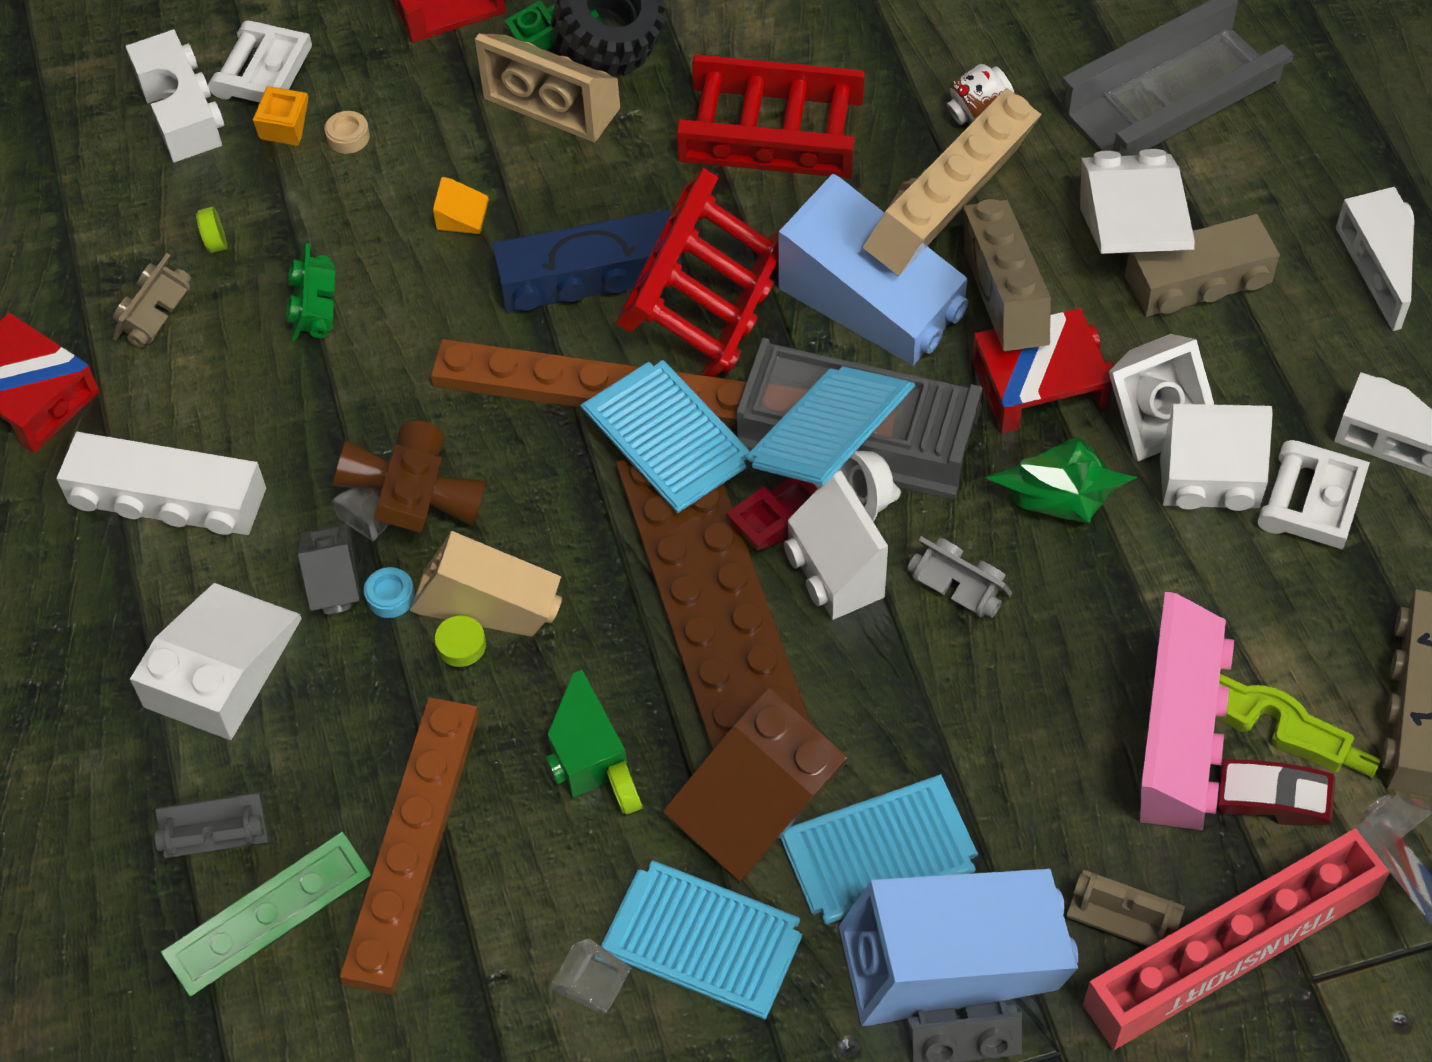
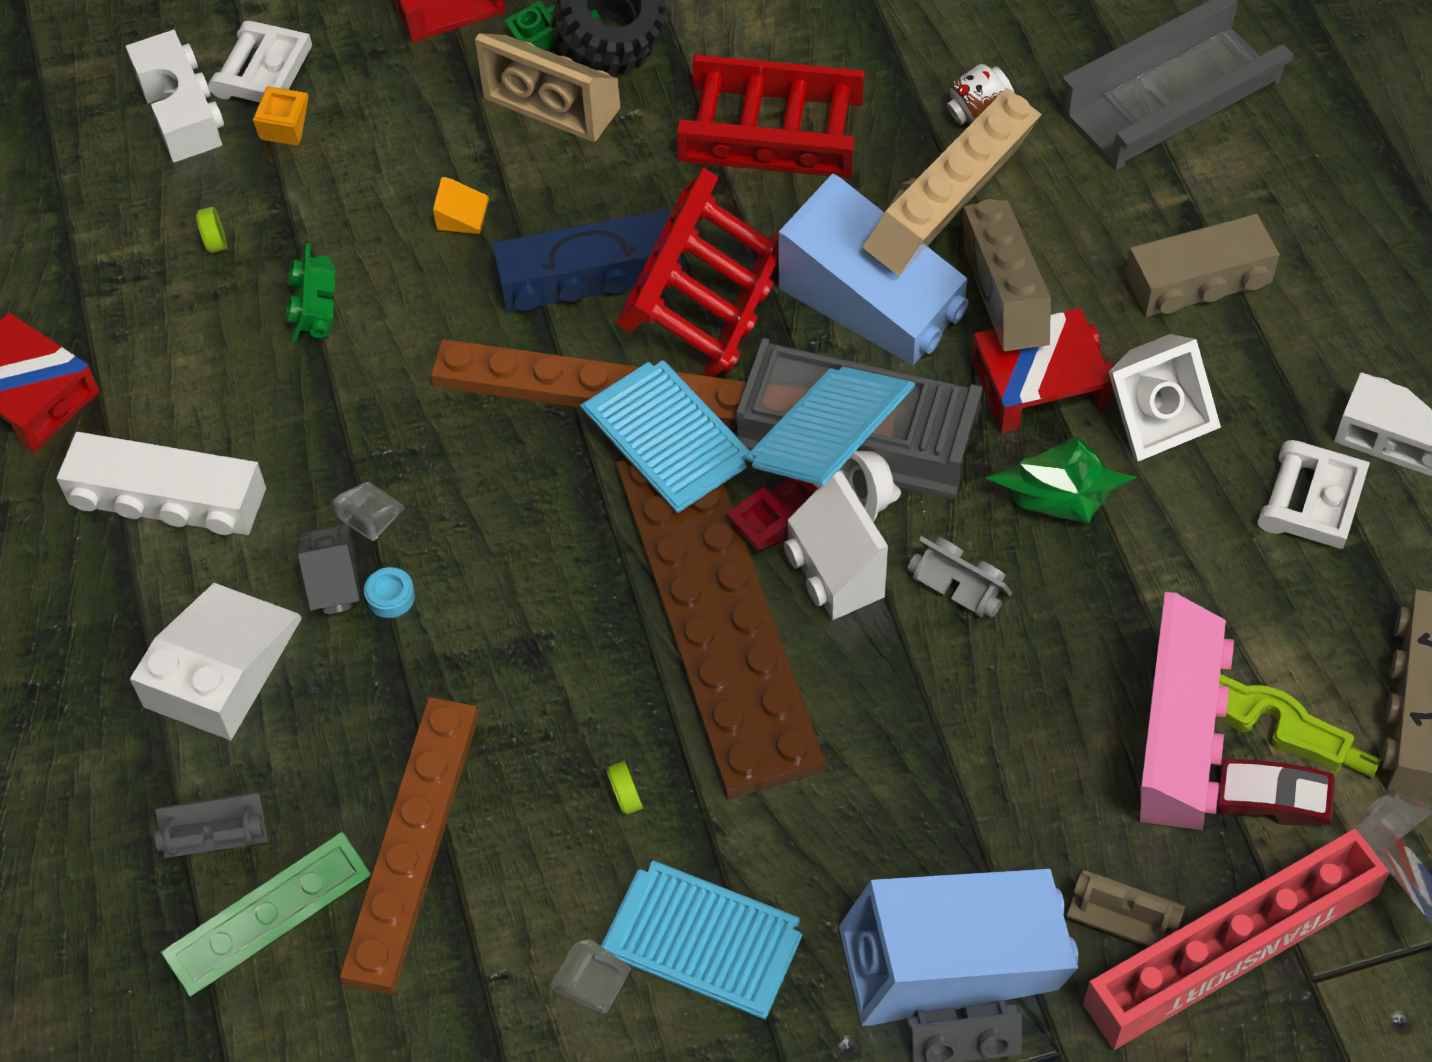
dark tan hinge [112,253,191,348] -> none
tan tile [325,111,370,154] -> none
reddish brown brick [332,420,486,533] -> none
tan slope [410,531,562,637] -> none
lime tile [435,615,486,667] -> none
green slope [544,669,628,798] -> none
reddish brown slope [662,687,848,883] -> none
medium azure window [780,774,978,924] -> none
white slope [1080,149,1195,254] -> none
white slope [1160,404,1272,511] -> none
white slope [1336,187,1414,331] -> none

